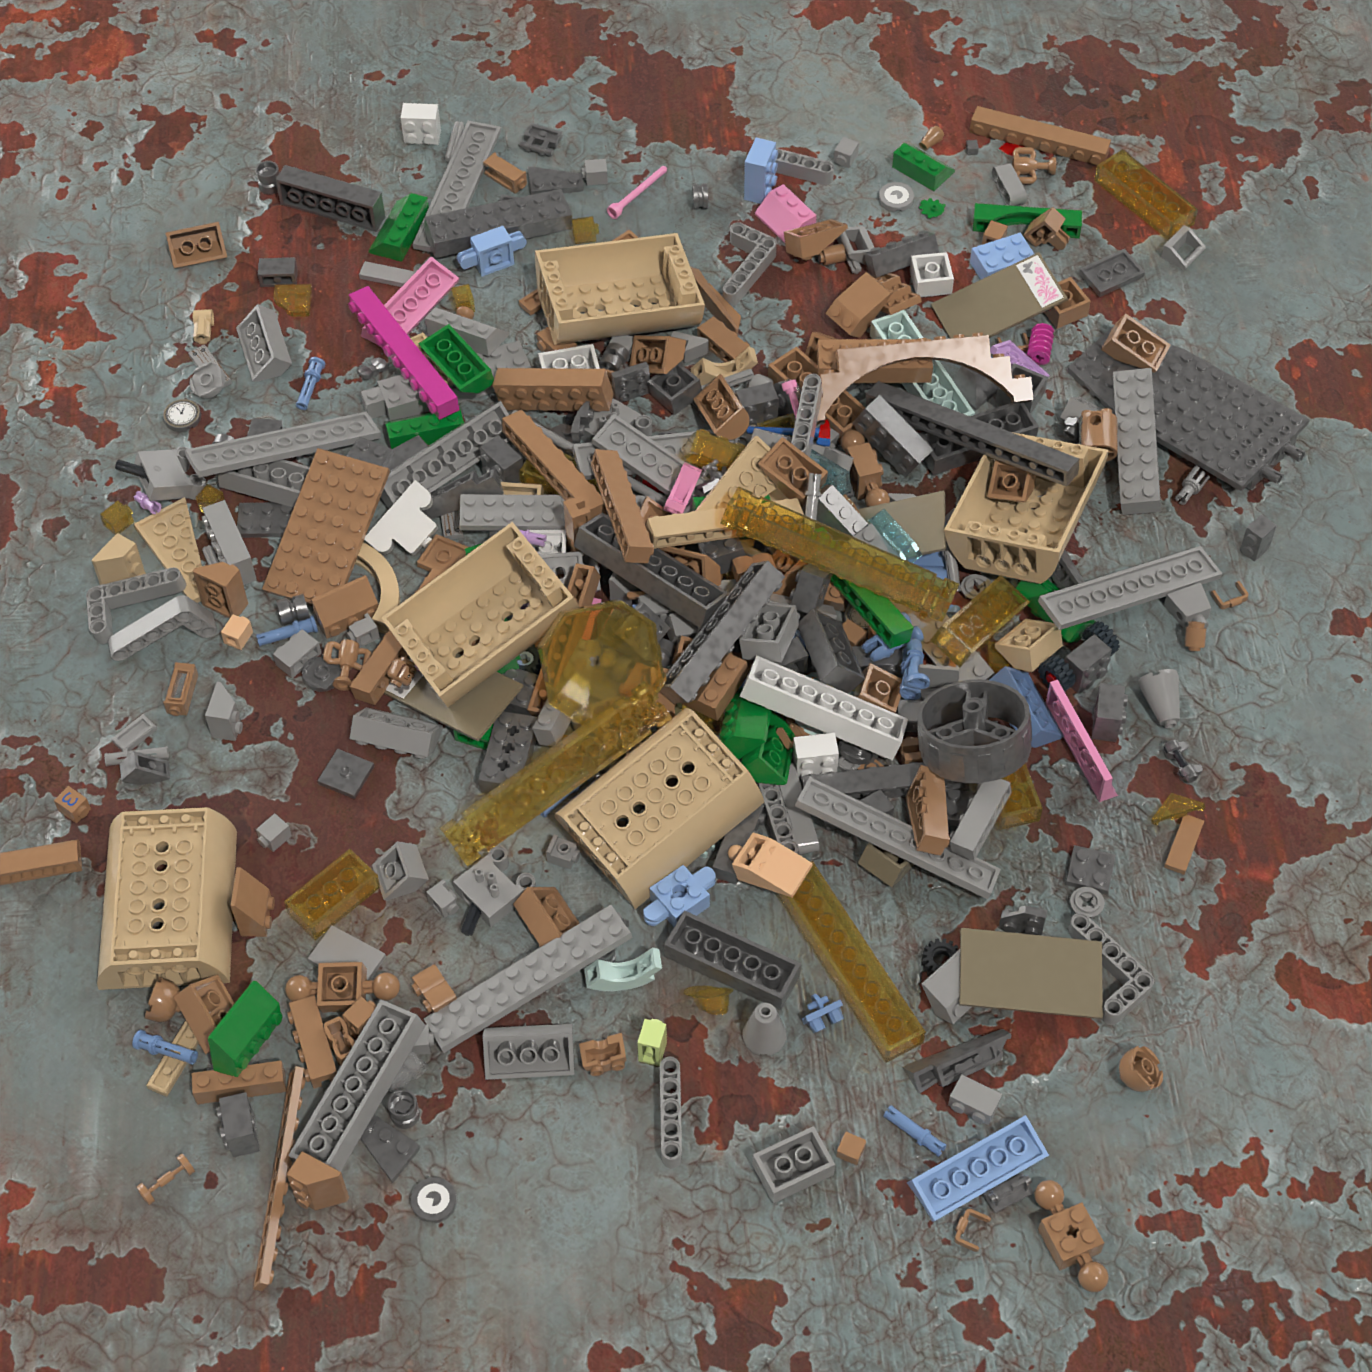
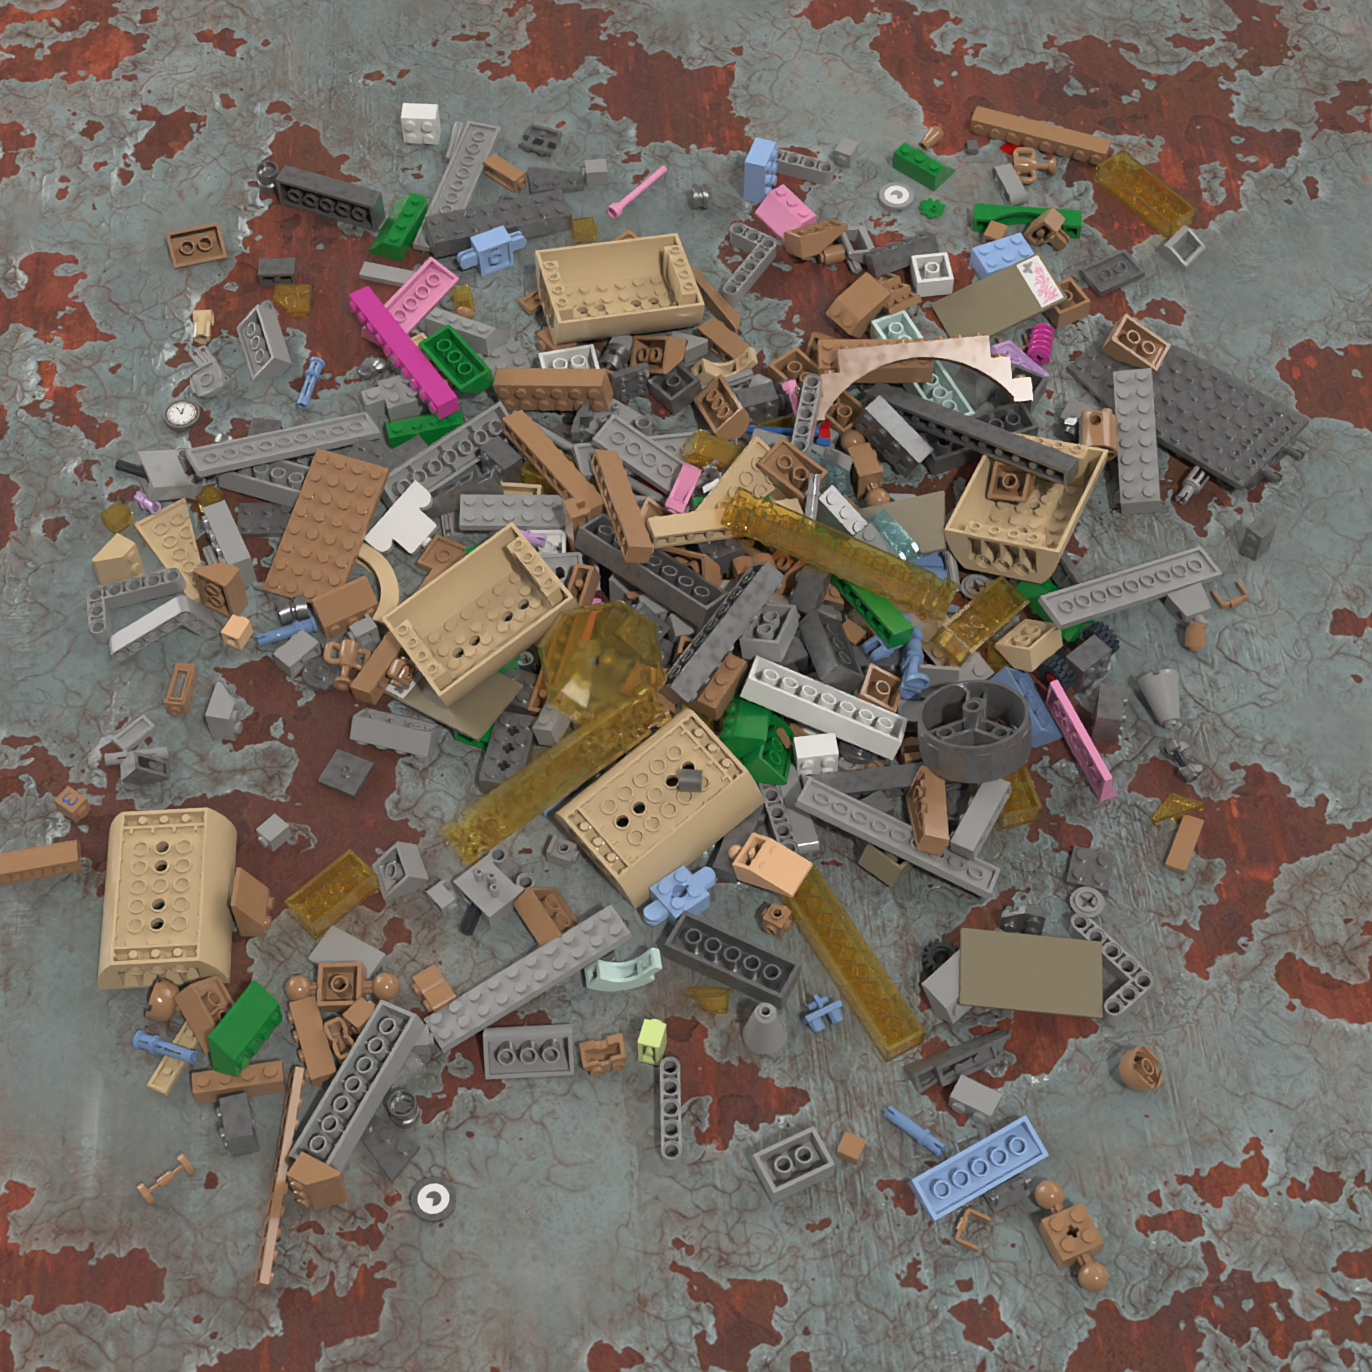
none -> flat silver brick [679,769,703,793]
none -> medium nougat brick [761,902,793,940]

